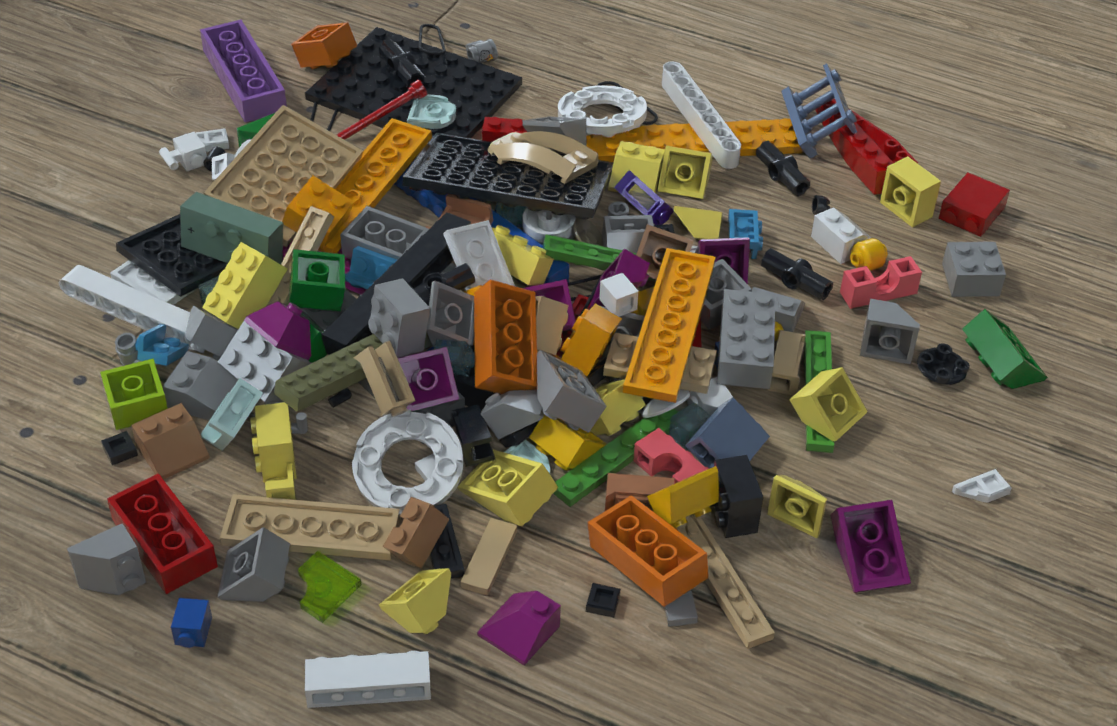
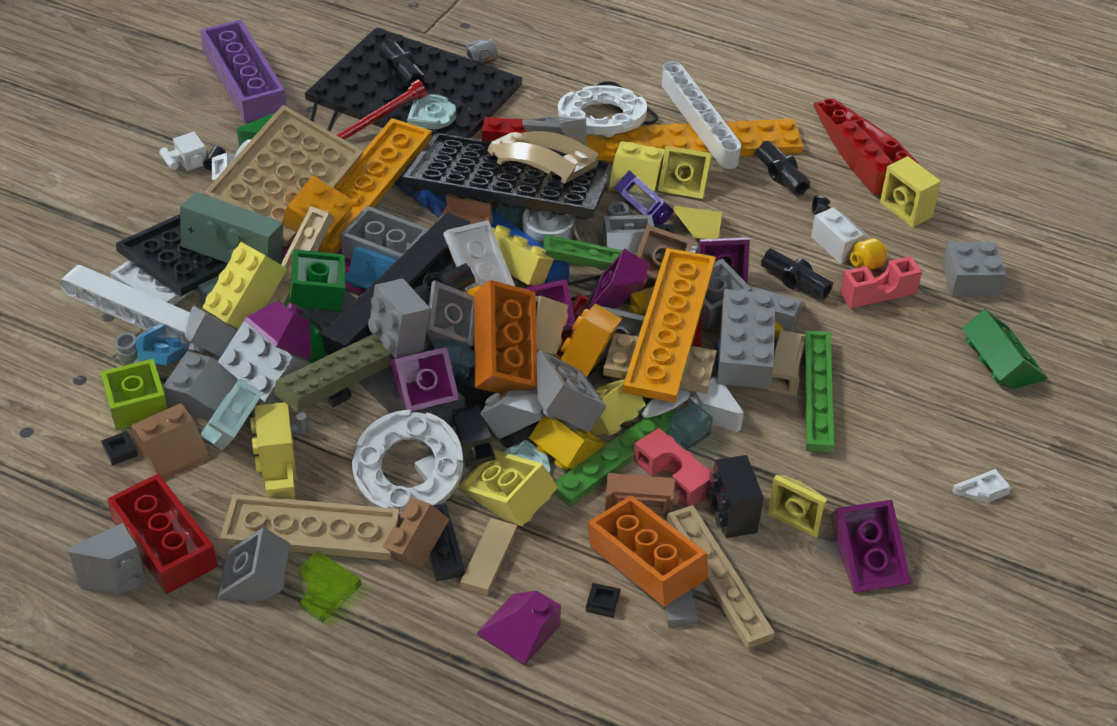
blue brick [171,598,212,648] -> none
white tile [184,128,229,152] -> none
orange brick [291,22,357,69] -> none
white brick [305,651,431,708] -> none
tan window [354,341,415,417] -> none
light yellow slope [379,568,451,634] -> none
black piece [418,24,446,55] -> none
white panel [599,273,639,317] -> none
yellow slope [647,466,719,528] -> none
sand blue brick [685,397,770,469] -> none
dark azure bracket [728,209,763,259] -> none
sand blue fence [781,63,857,159] -> none
light yellow slope [789,367,868,441] -> none
light grey slope [860,299,920,364] -> none
black dish [917,343,970,385] -> none
red brick [938,172,1010,237] -> none

